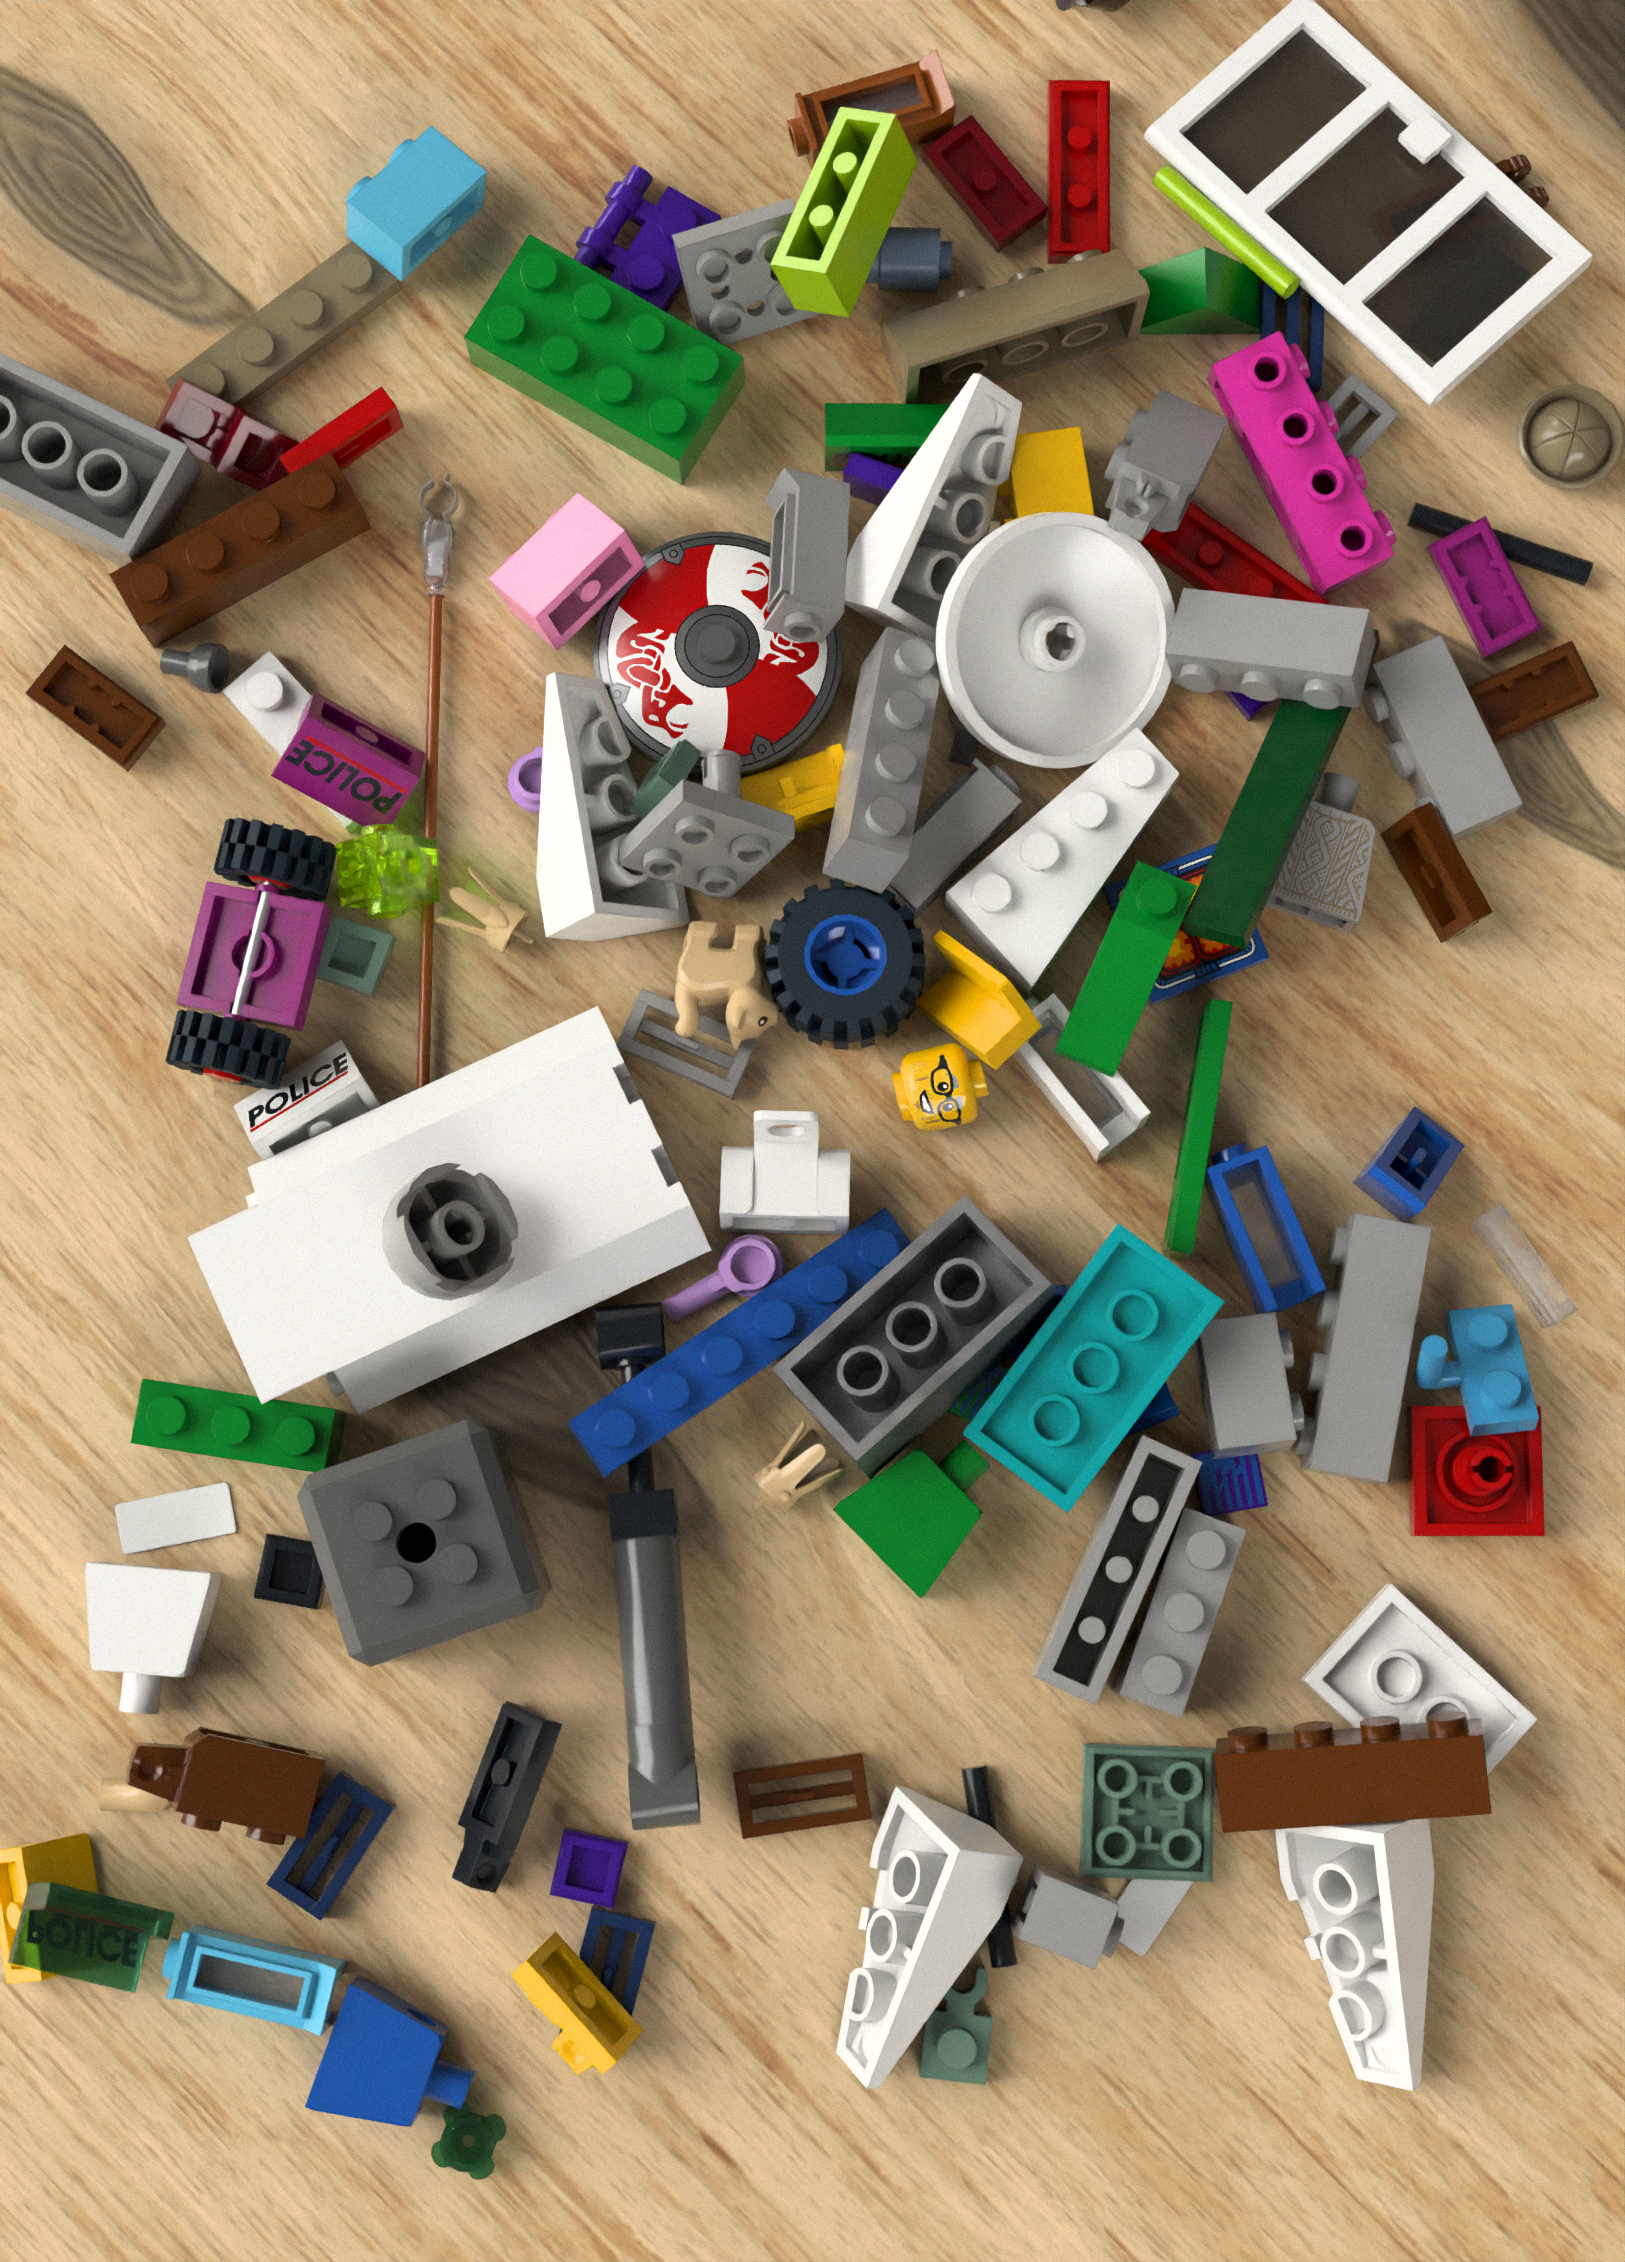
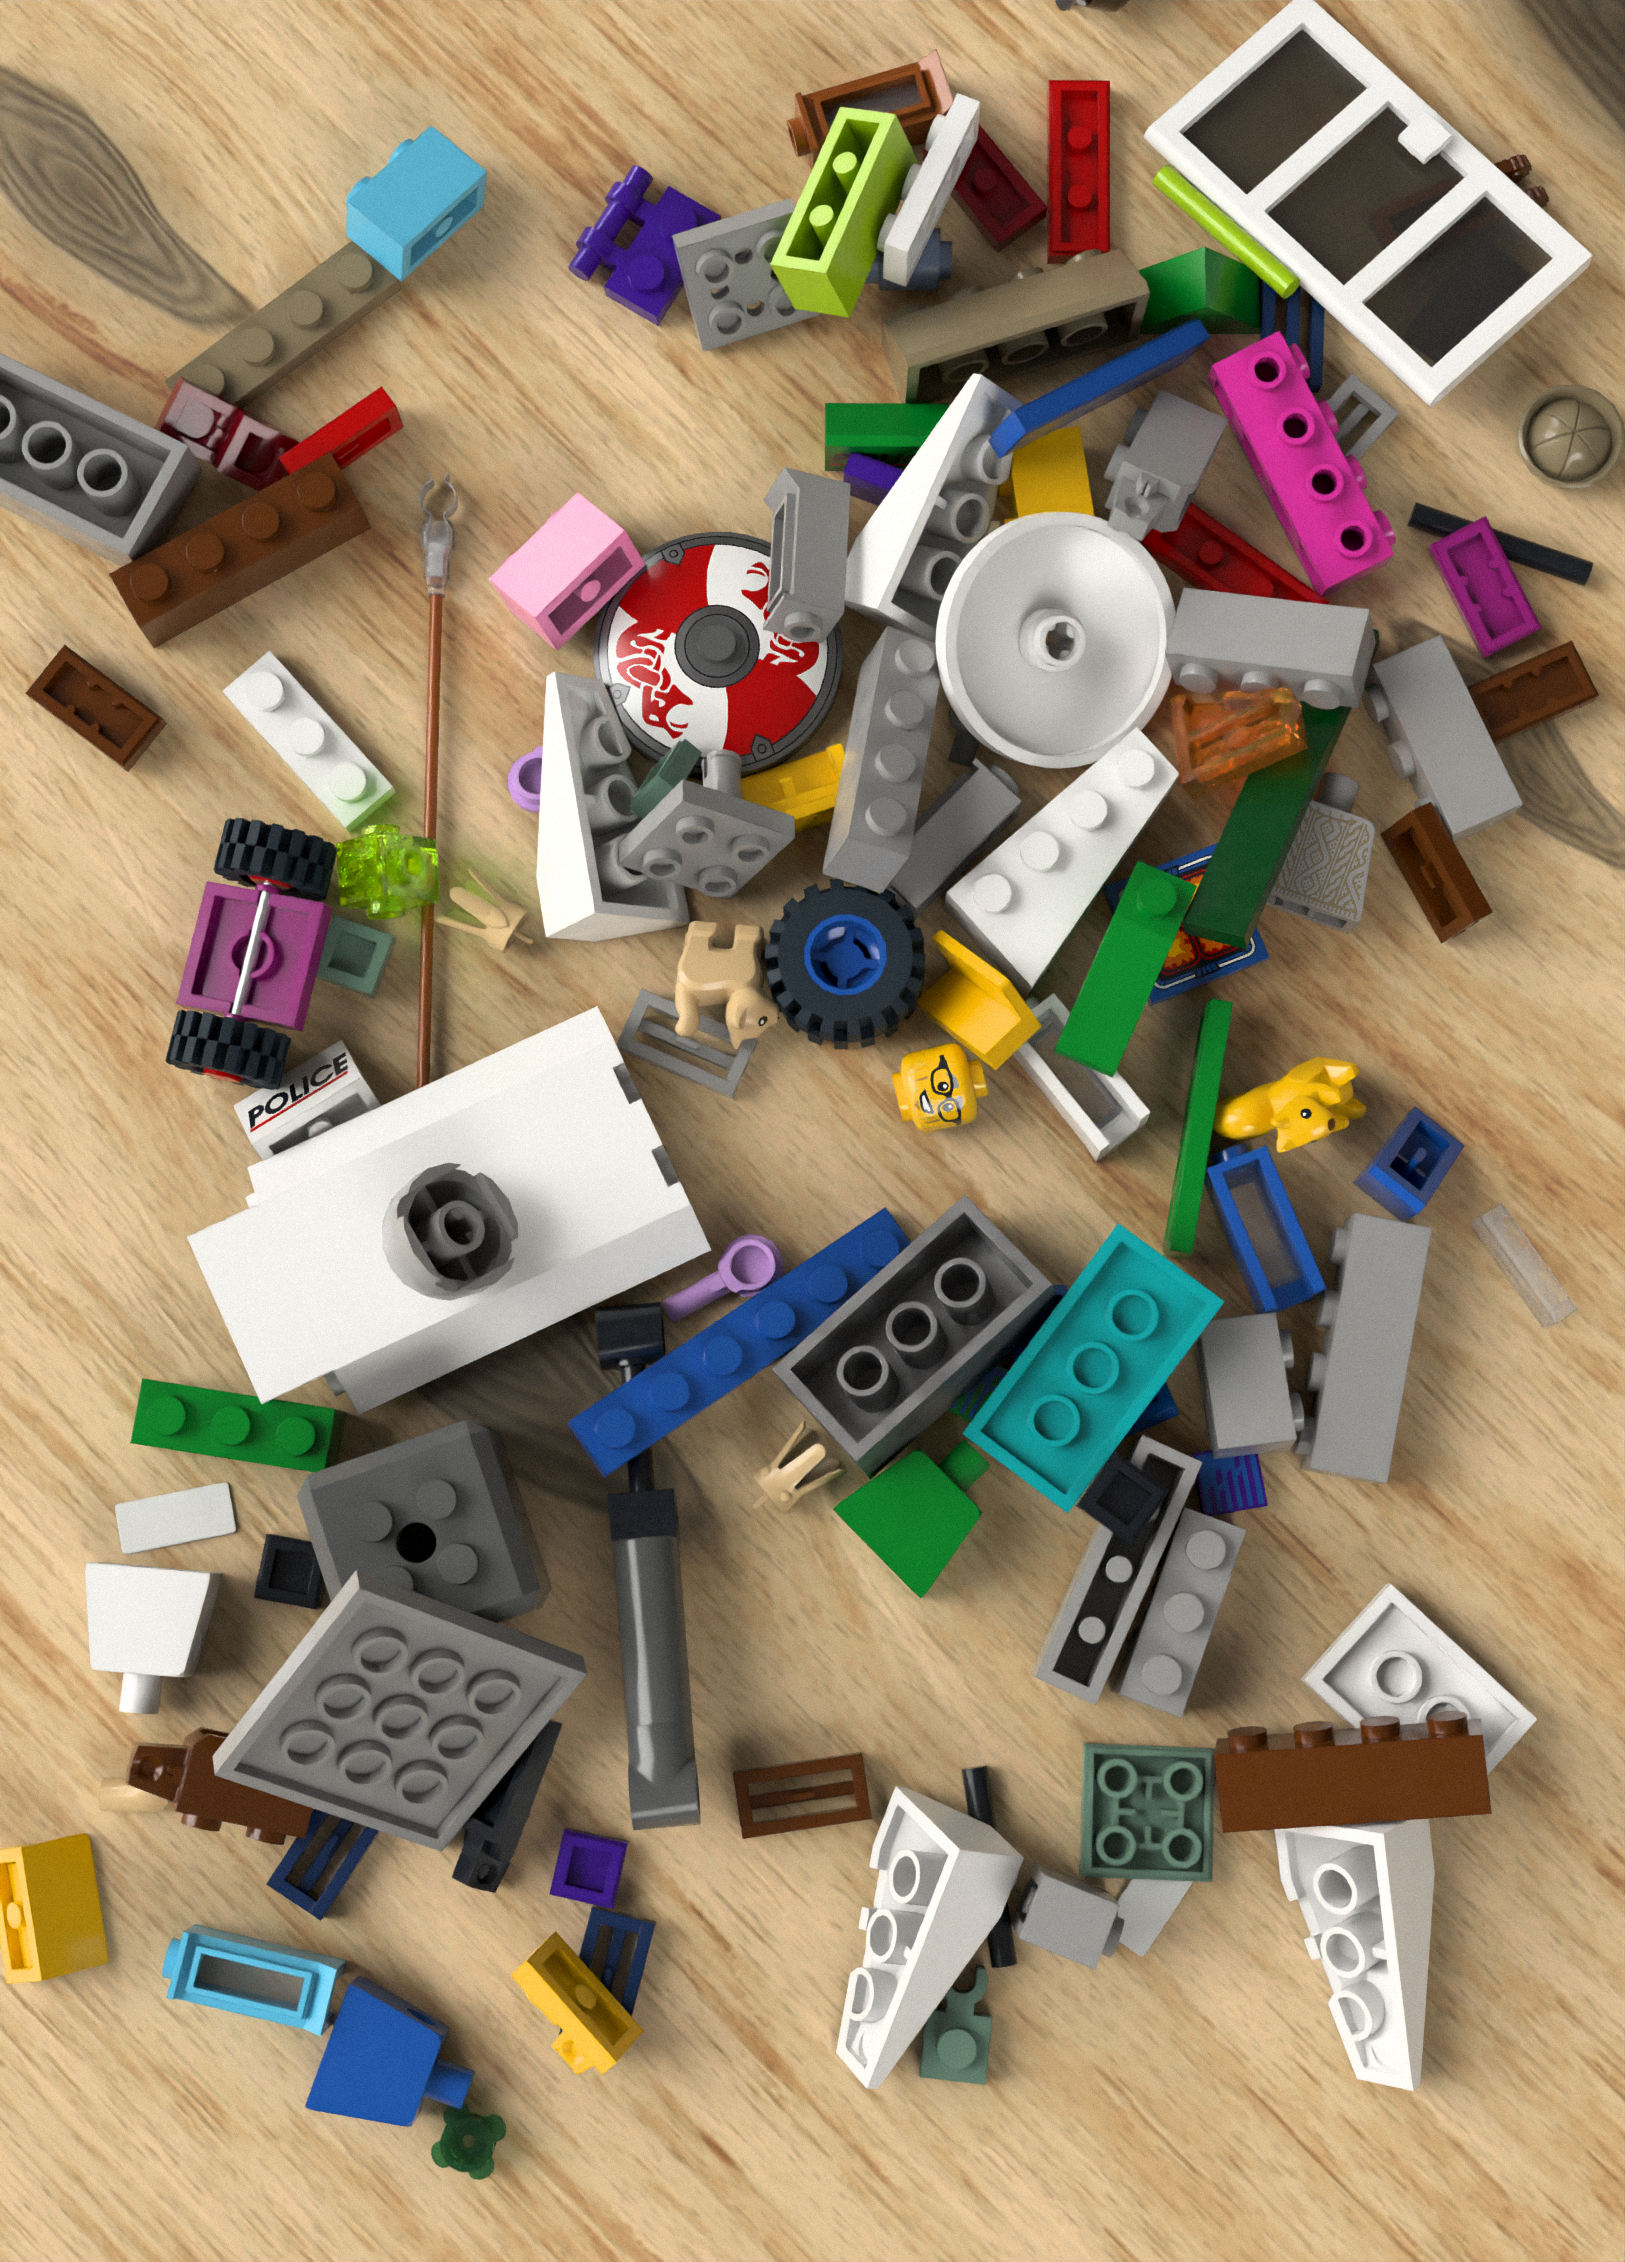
clear green panel [7,1882,175,1993] -> none
dark grey piece [160,643,229,694] -> none
magenta panel [271,691,425,837] -> none
green brick [464,234,745,485] -> none
white piece [719,1110,850,1235] -> none
red plate [1407,1406,1545,1536] -> none
dark azure plate [1414,1304,1539,1437] -> none
none -> light grey plate [212,1570,587,1852]
none -> white plate [877,93,980,287]
none -> blue tile [988,319,1211,459]
none -> black tile [1076,1452,1170,1545]
none -> clear orange wing [1170,687,1308,799]
none -> yellow animal [1213,1056,1366,1153]

